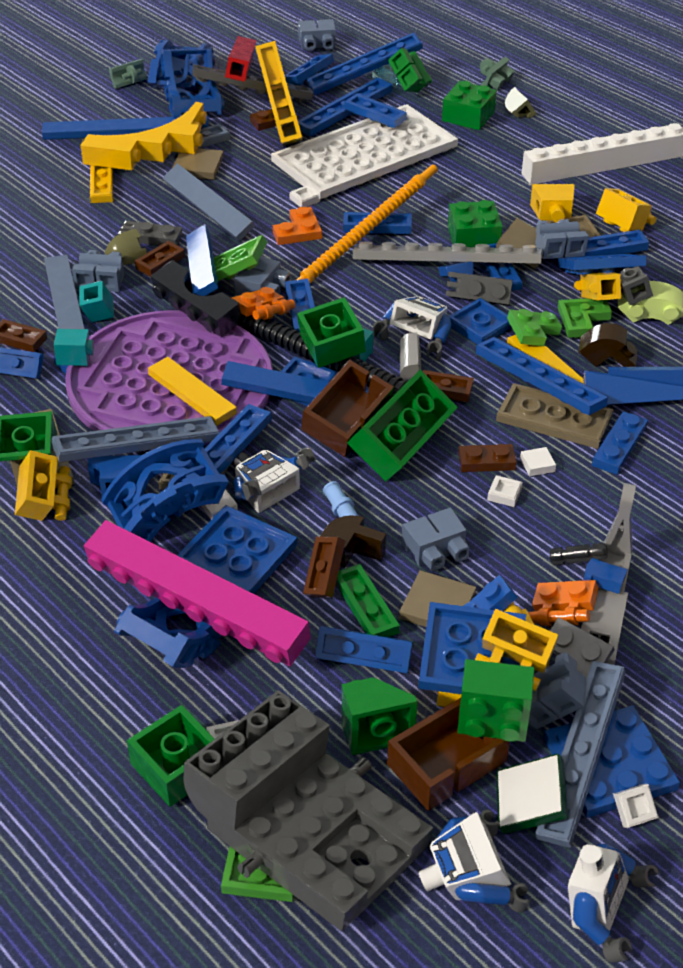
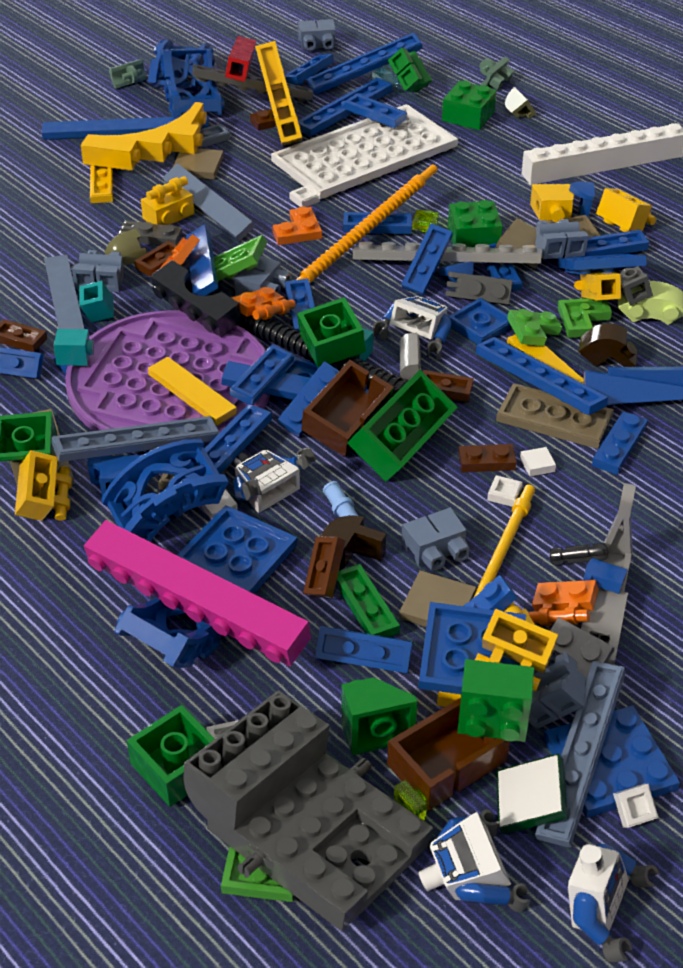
none -> yellow brick [141,176,195,225]
none -> orange plate [160,234,200,269]
none -> blue tile [230,344,294,405]
none -> blue plate [278,361,339,438]
none -> clear neon green plate [394,780,427,821]
none -> blue plate [401,223,453,297]
none -> clear neon green plate [412,209,439,232]
none -> yellow bar [472,485,535,599]
none -> blue tile [569,181,595,217]

